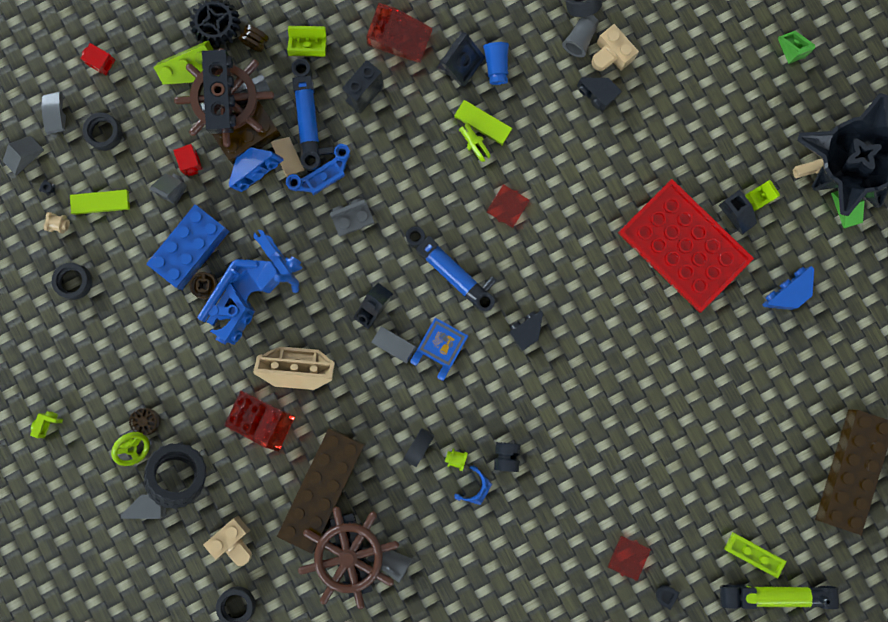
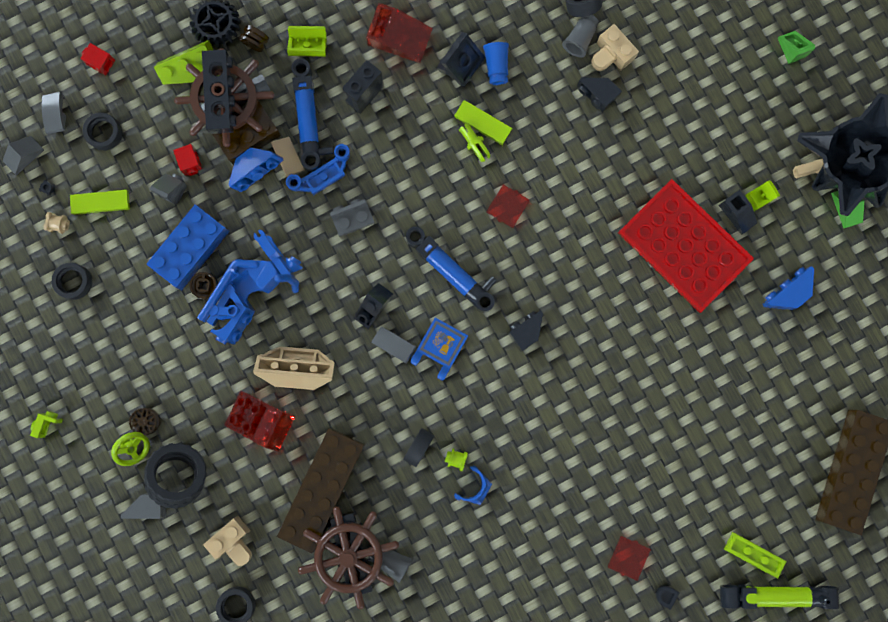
black wheel [494,442,521,472] -> none

